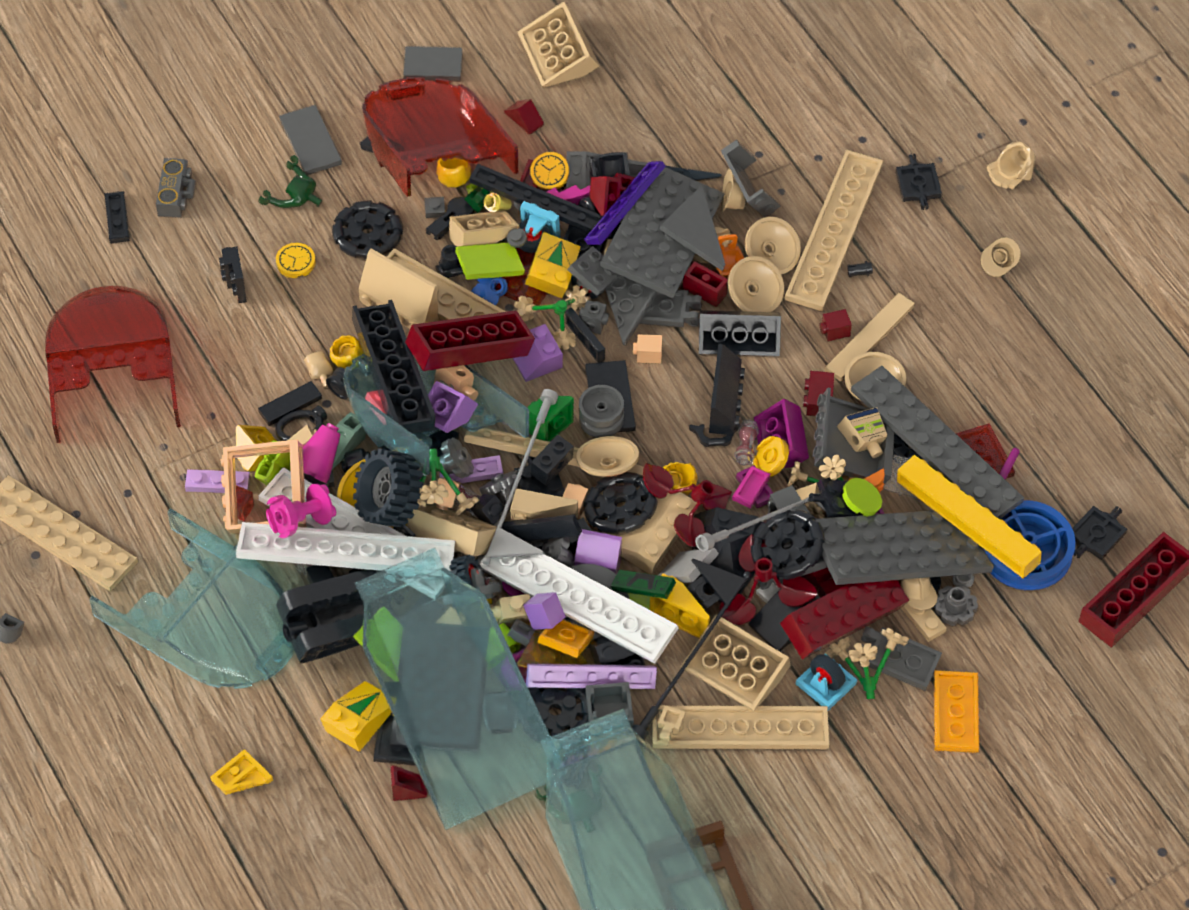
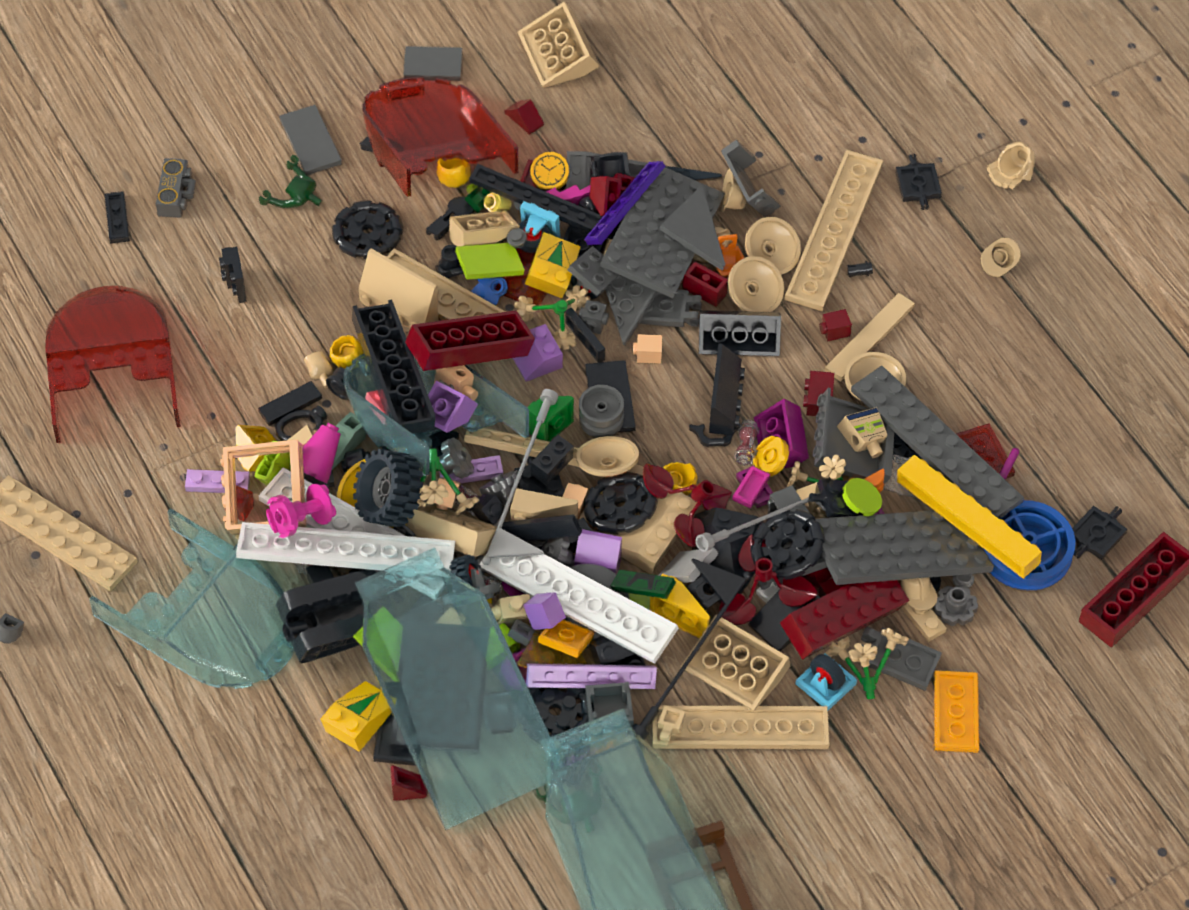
yellow wing [211,749,273,795] -> none
yellow tile [276,243,316,278] -> none
dark grey plate [424,197,445,218] -> none

